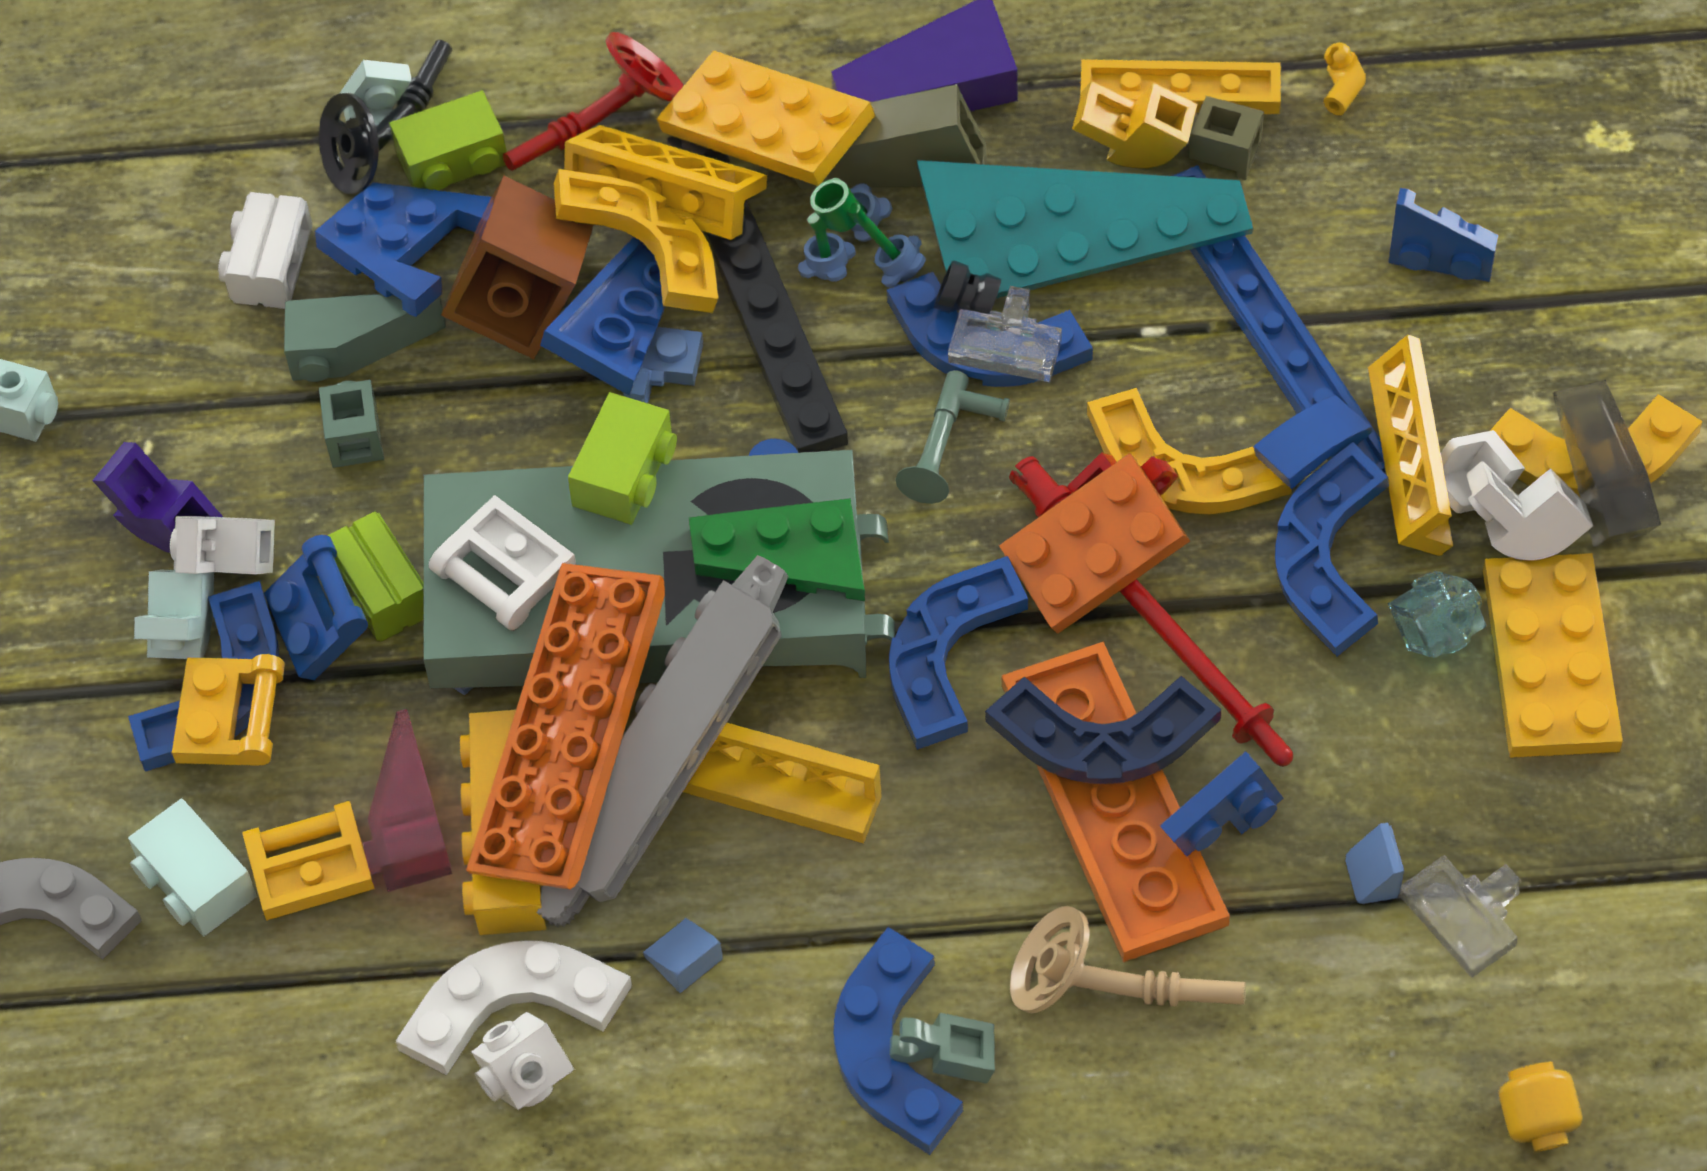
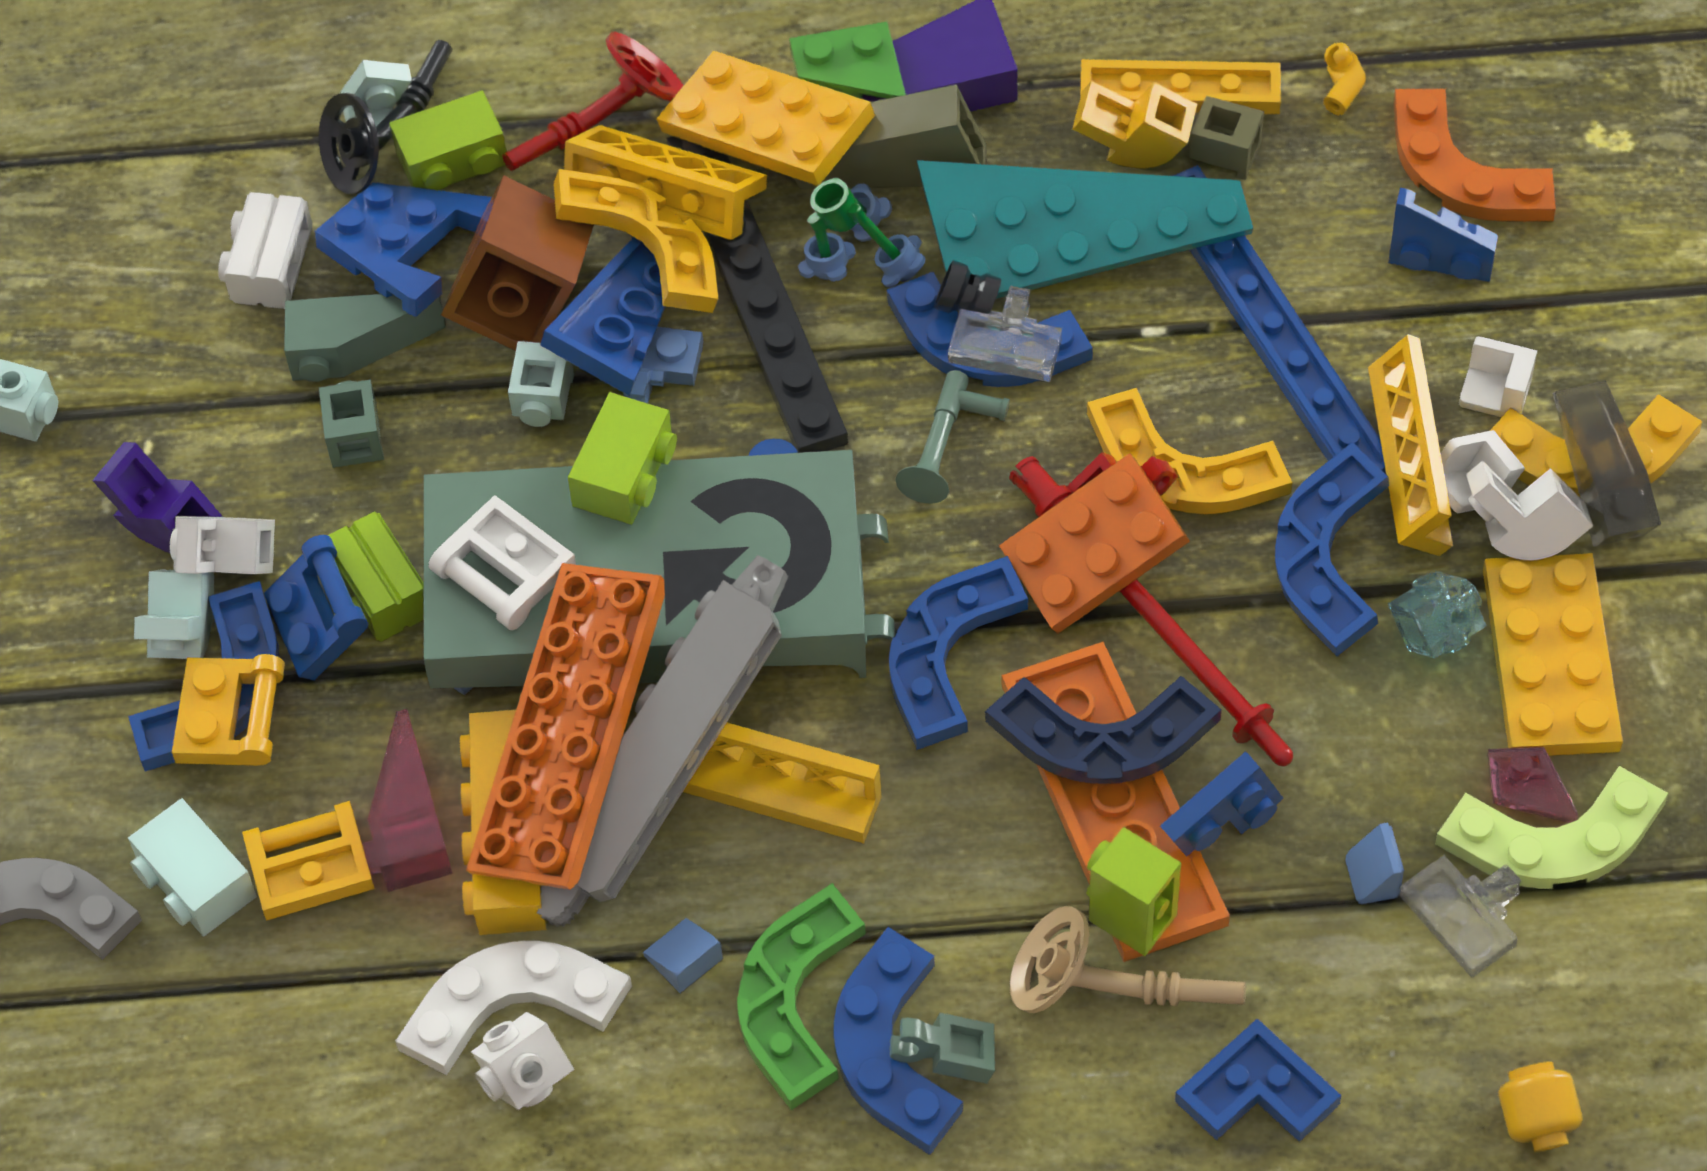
green wing [689,498,865,601] -> none
blue slope [1253,395,1372,489] -> none
none -> light aqua brick [508,341,574,427]
none -> bright green plate [737,883,866,1110]
none -> bright green wing [789,21,906,99]
none -> lime brick [1086,827,1181,956]
none -> blue plate [1175,1019,1341,1142]
none -> orange plate [1394,89,1556,221]
none -> yellowish green plate [1435,766,1669,889]
none -> white panel [1459,336,1537,417]
none -> clear pink piece [1487,747,1578,823]

